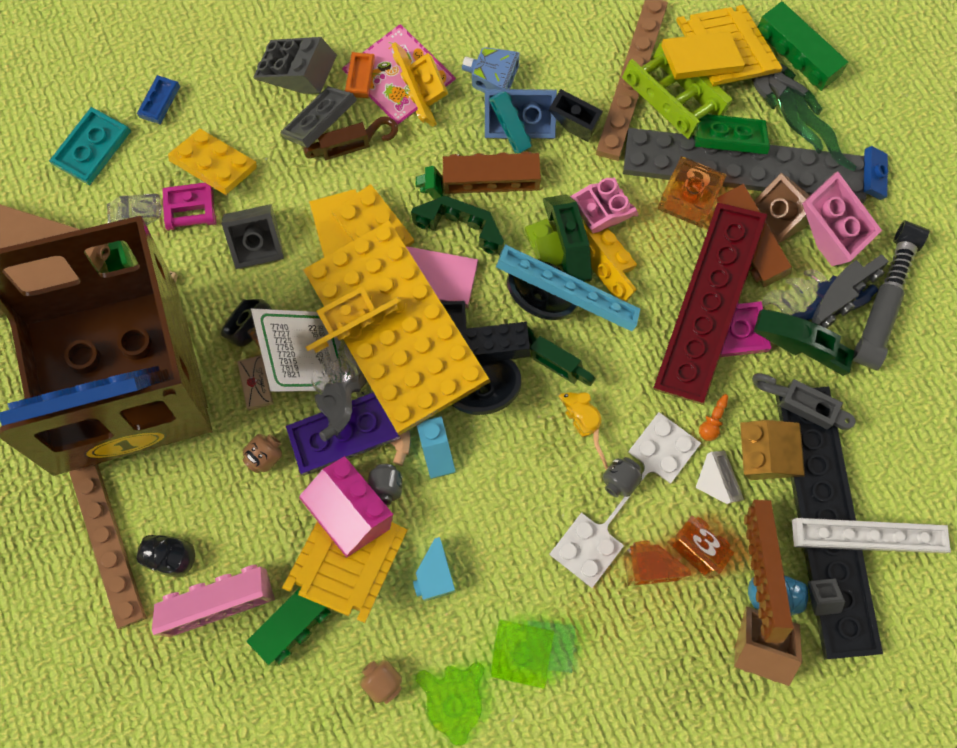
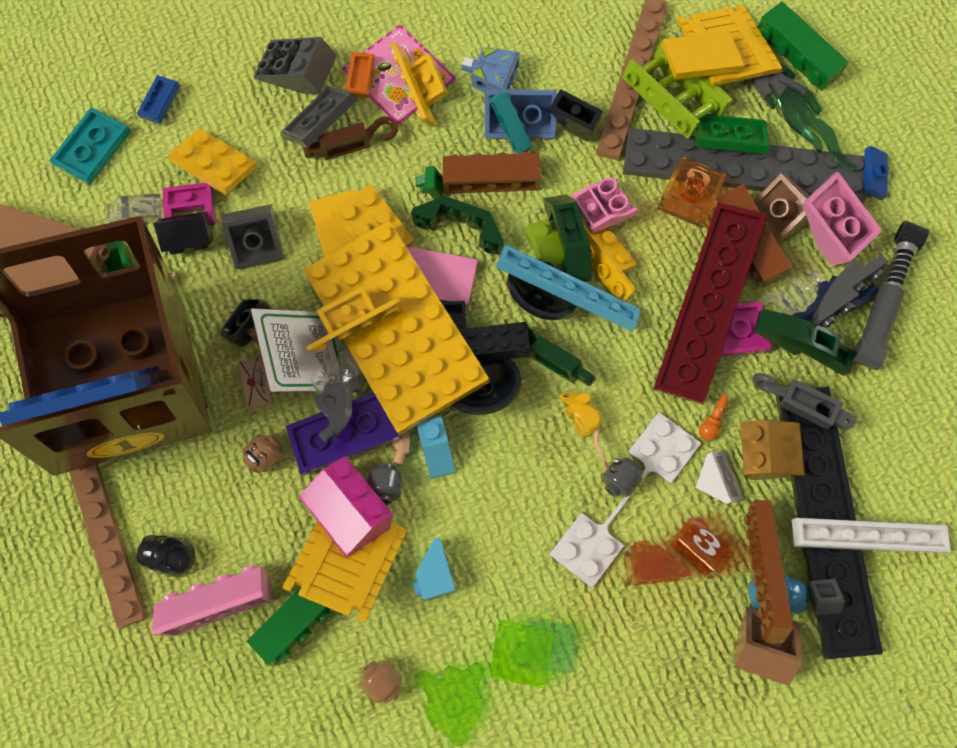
none -> black brick [153,211,214,254]

